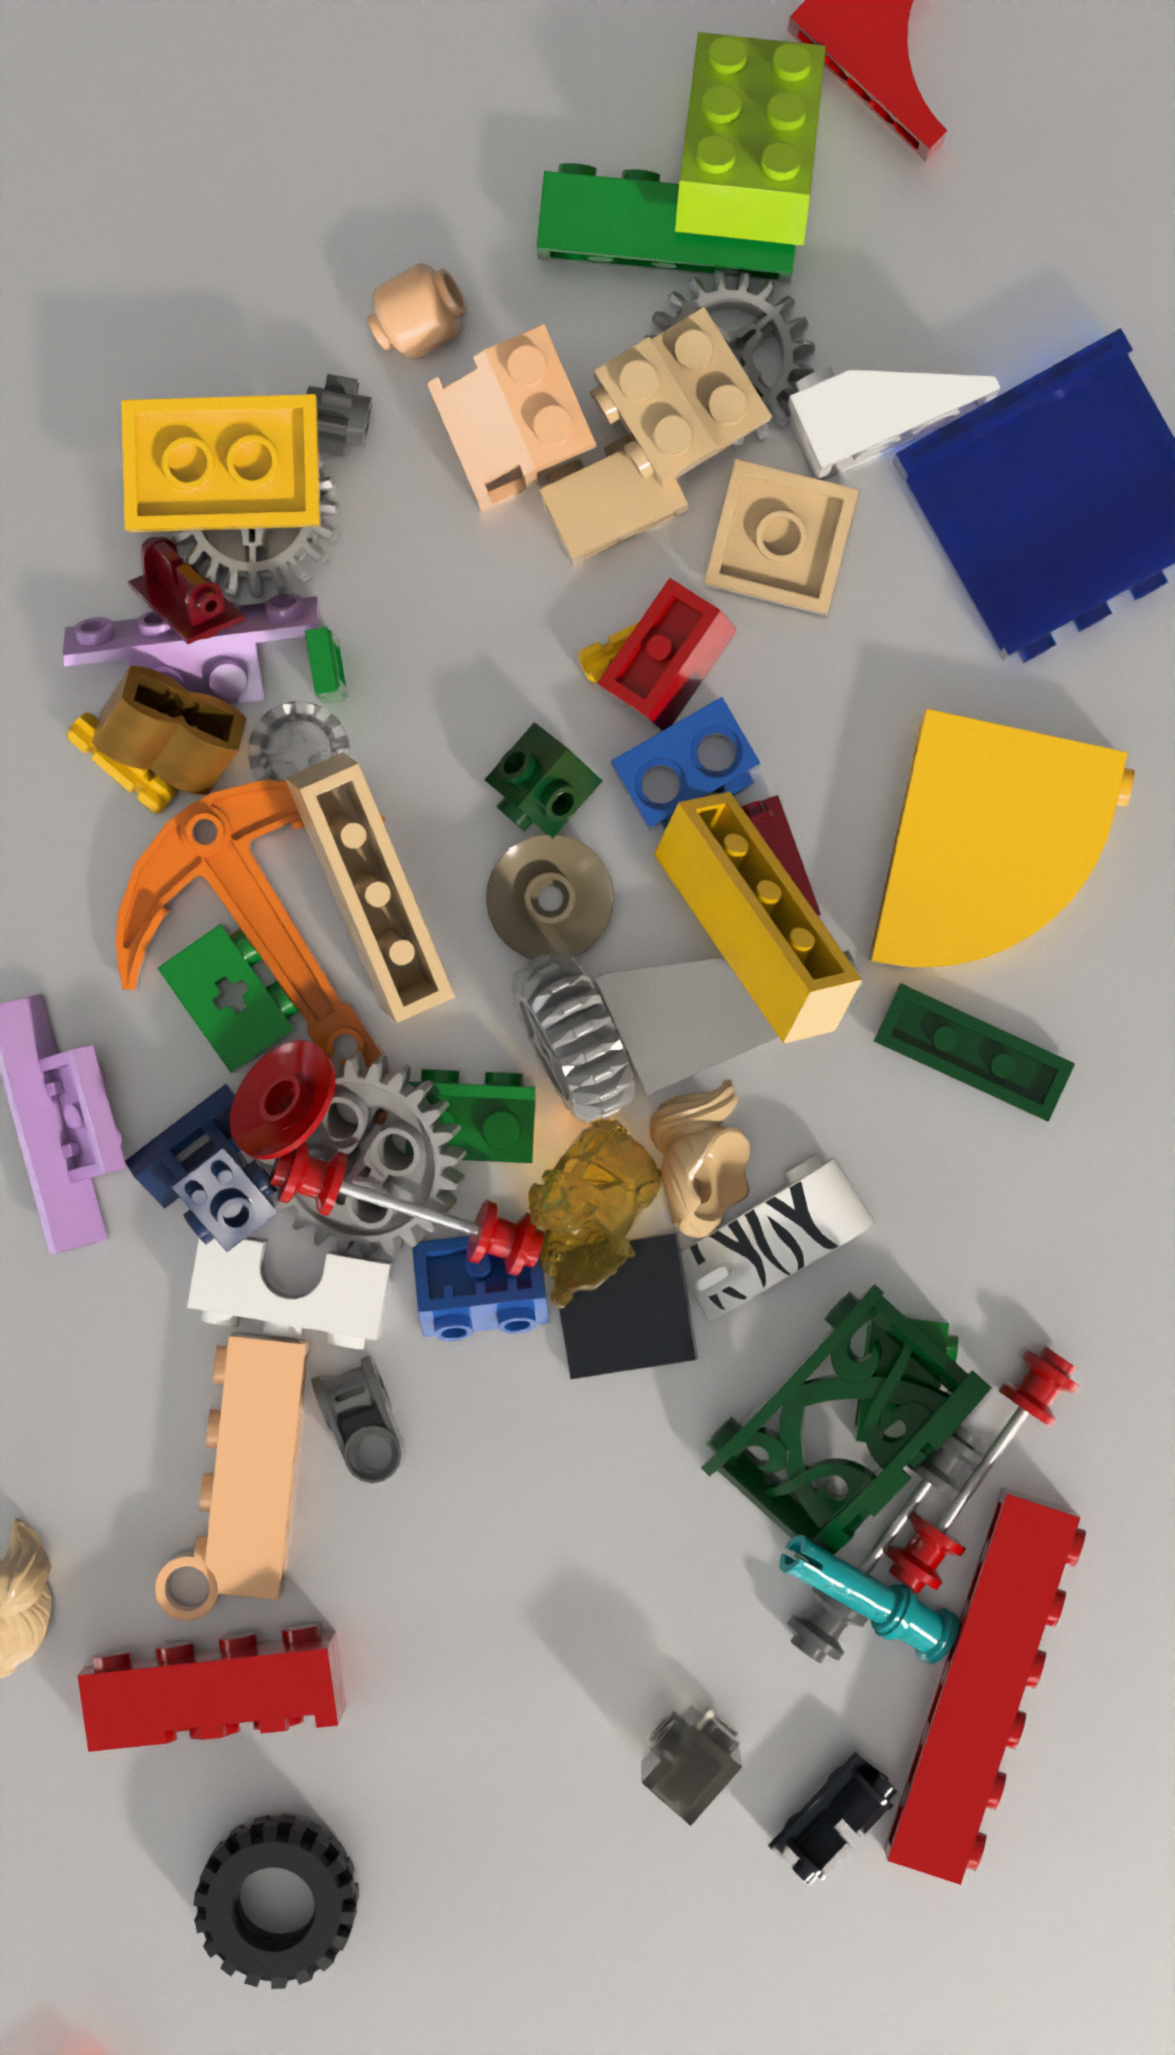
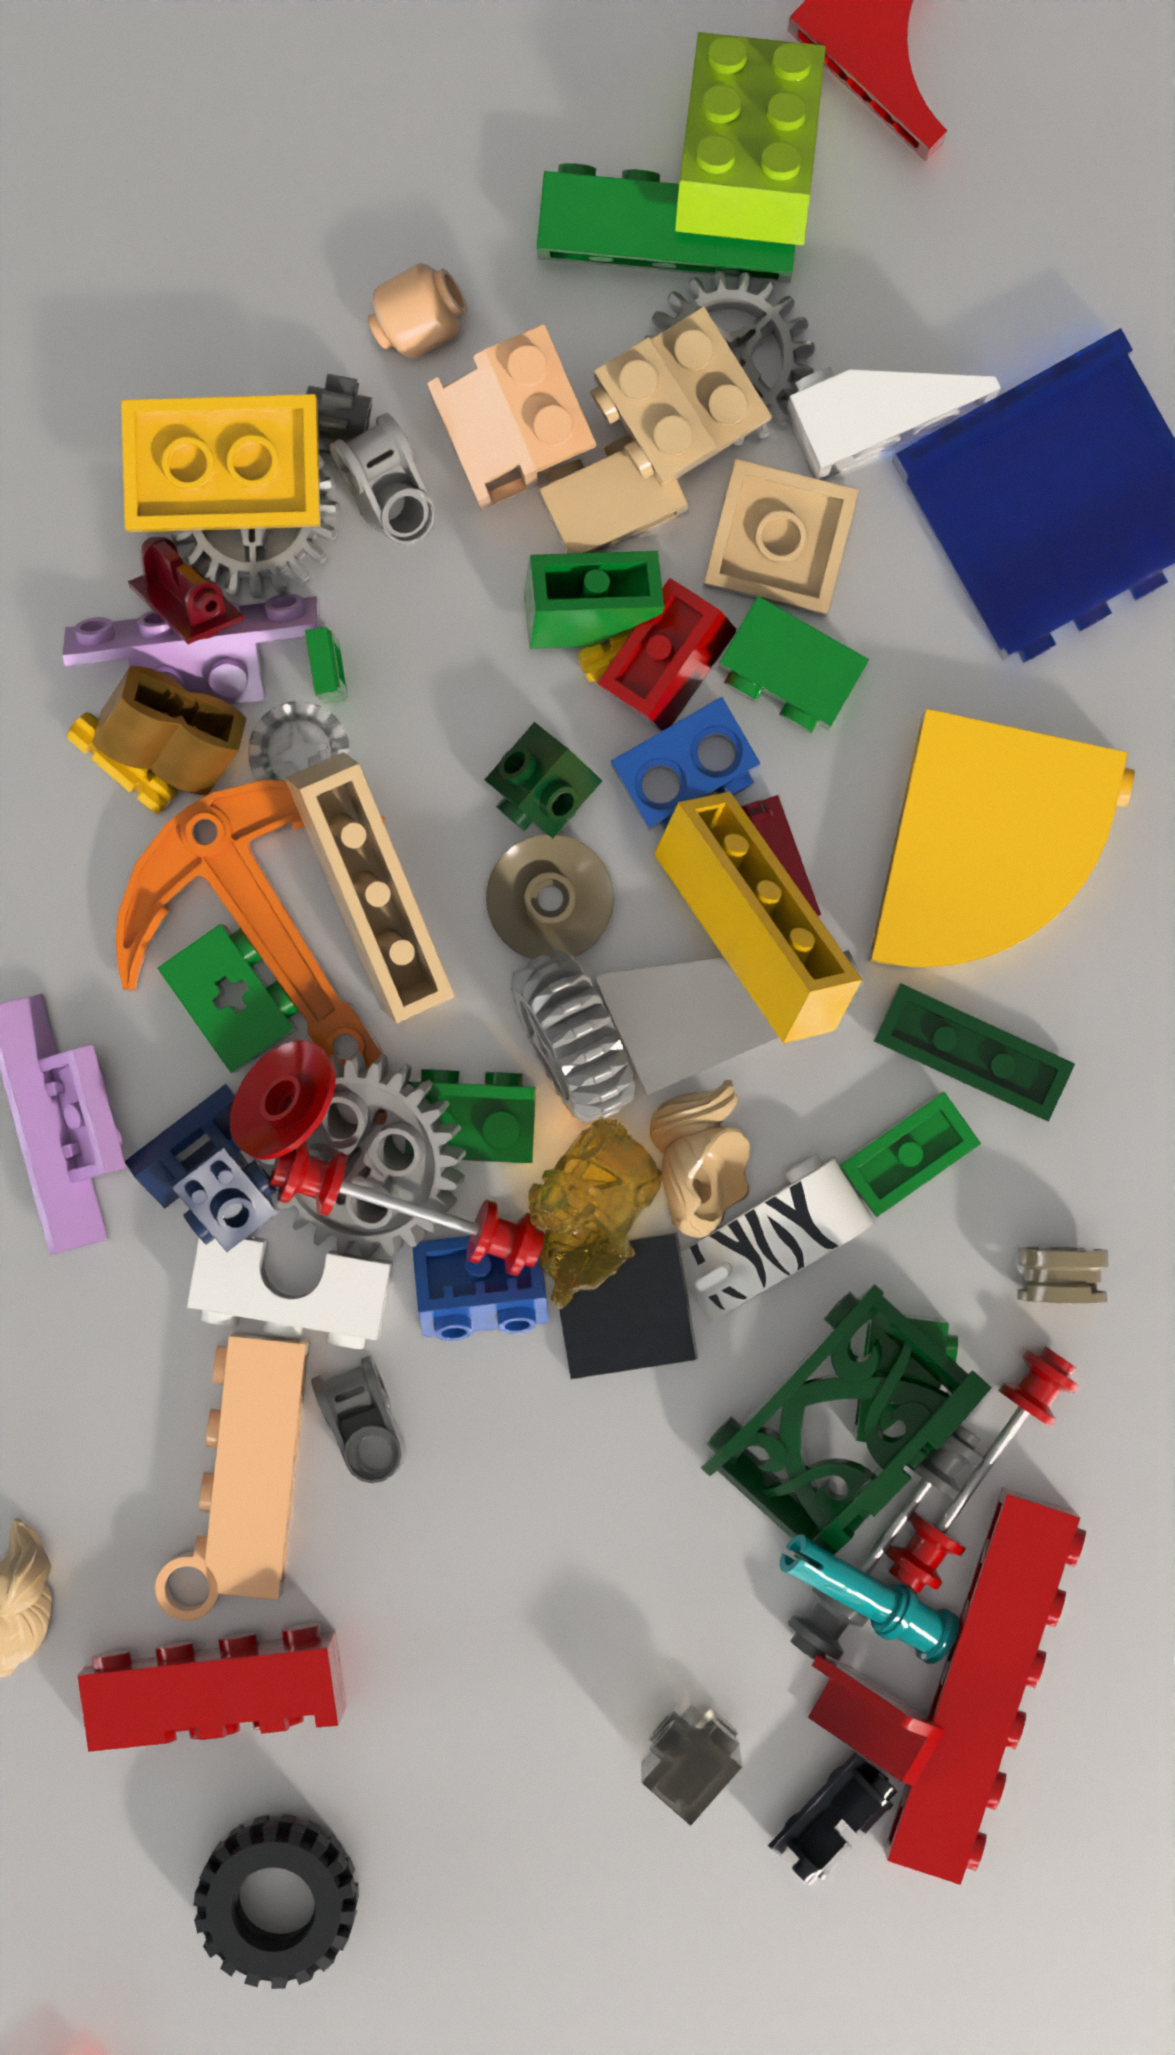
none -> light grey piece [329,413,435,544]
none -> green slope [524,551,664,649]
none -> green brick [718,596,869,734]
none -> red panel [808,1654,946,1786]
none -> green plate [839,1091,981,1217]
none -> dark tan wheel [1017,1247,1108,1303]

